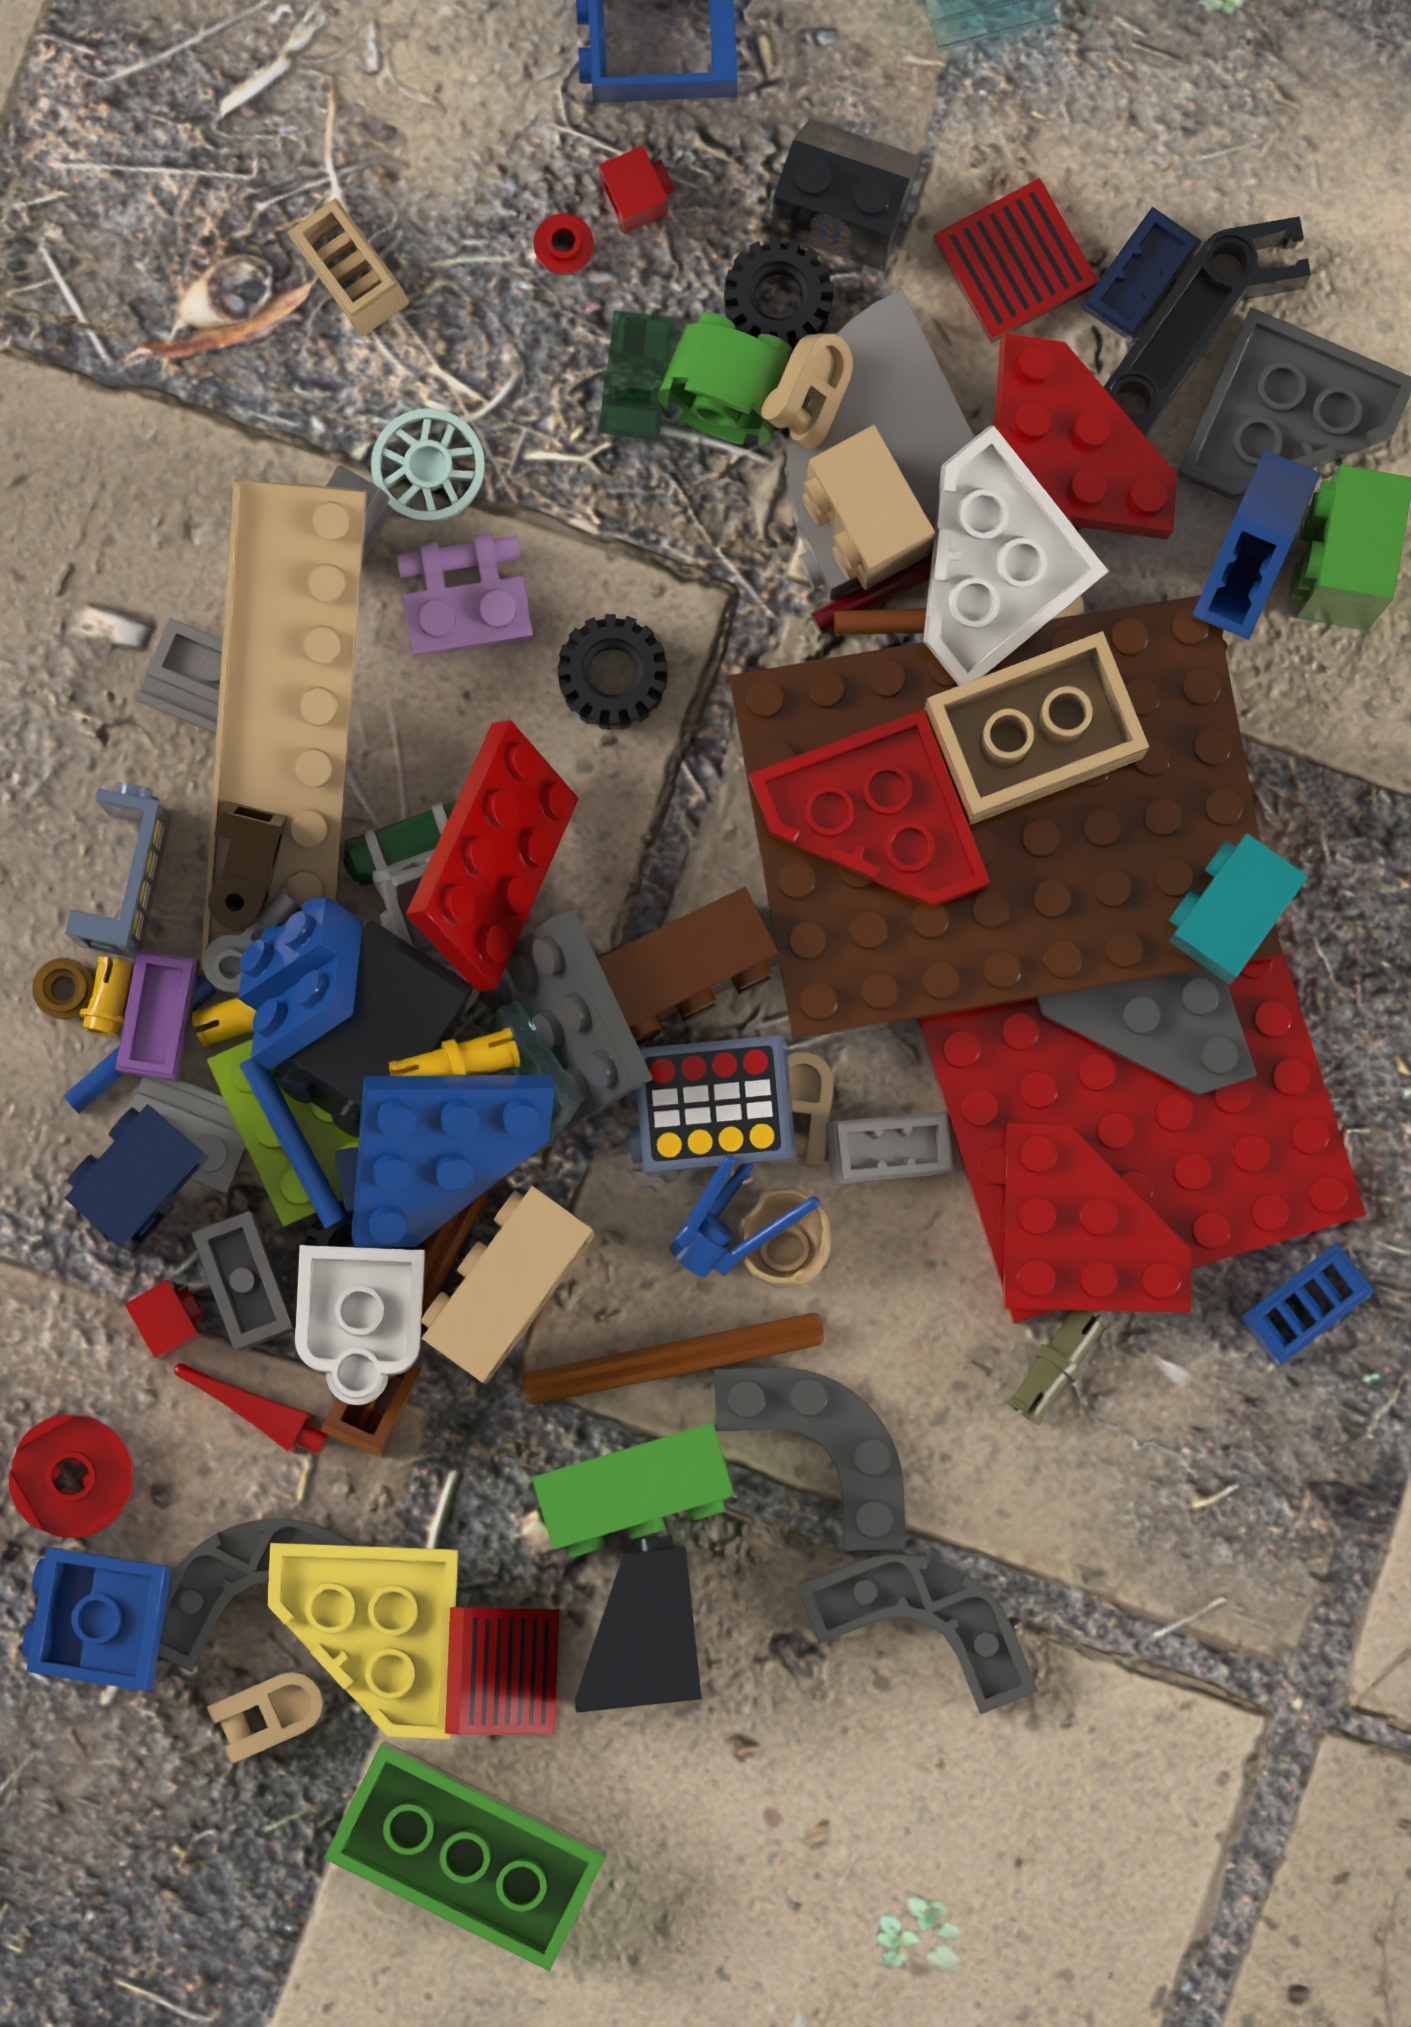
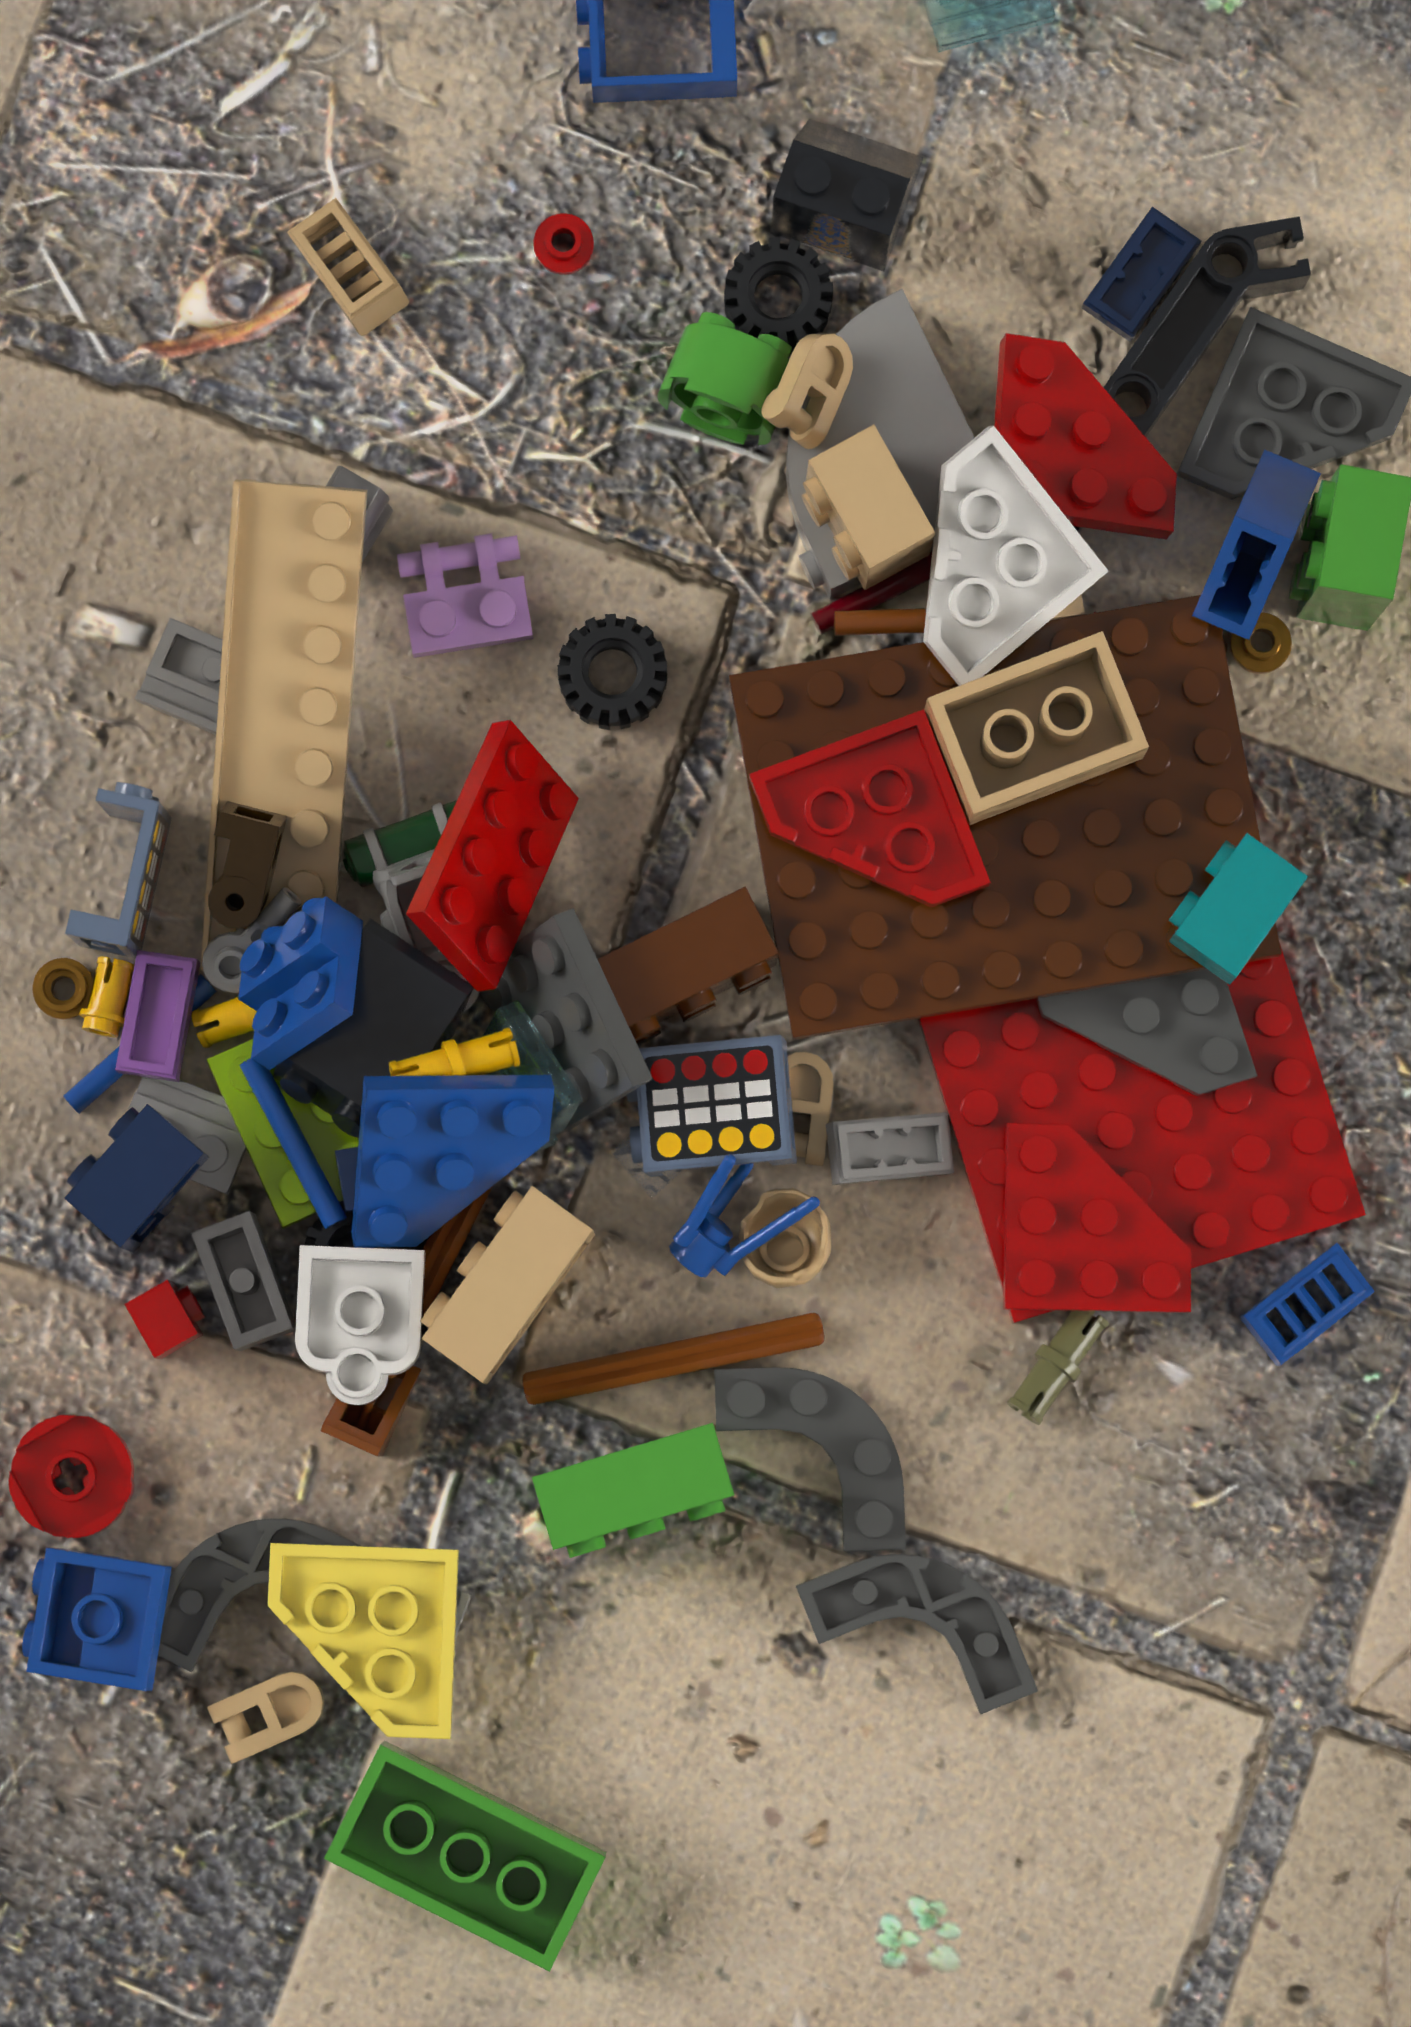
red piece [174,1363,329,1456] -> none
light aqua wheel [371,408,485,523] -> none
red tile [445,1607,559,1735] -> none
black slope [575,1535,702,1713] -> none
red plate [599,146,674,234] -> none
clear green slope [599,309,675,441] -> none
red tile [933,178,1098,343] -> none
none -> pearl gold plate [1230,612,1292,674]

